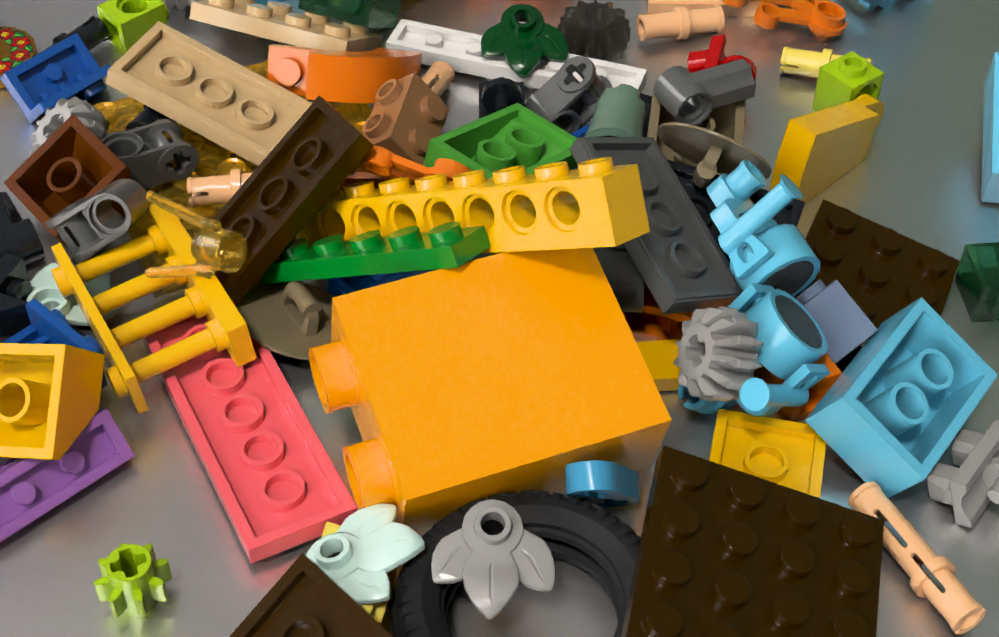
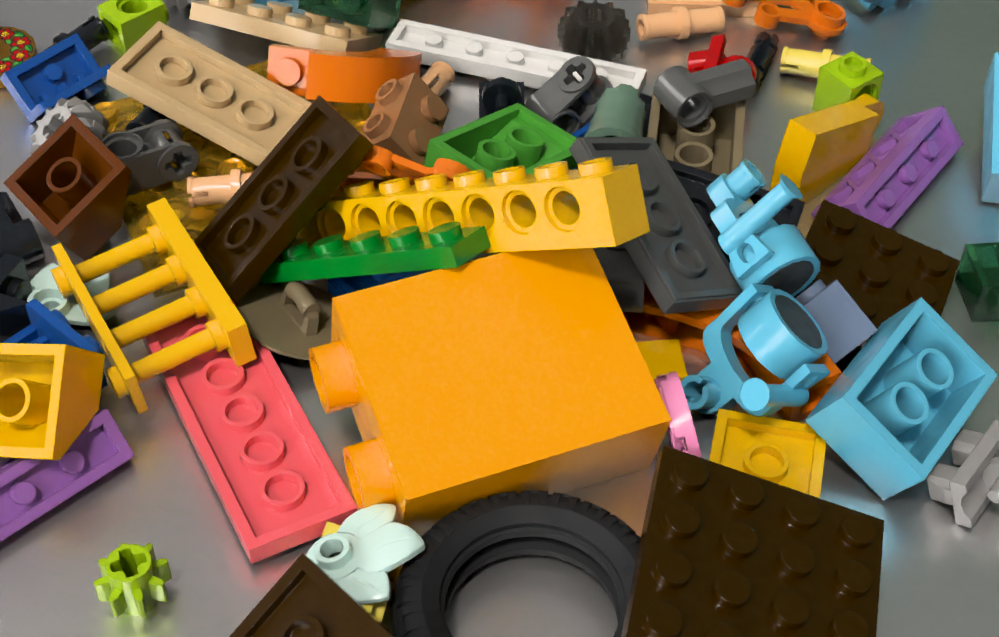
dark grey piece [45,178,149,265] -> none
clear yellow plant [145,191,247,279] -> none
light grey plate [431,499,555,620] -> none
dark green plate [480,4,568,79] -> none
dark azure beam [565,460,640,507] -> none
dark tan shield [657,122,772,188] -> none
light grey gear [673,306,764,401] -> none
light nougat pin [848,481,986,635] -> none
none -> bright pink tile [654,371,702,458]
none -> black axle [746,31,779,94]
none -> medium lavender fence [811,106,963,228]

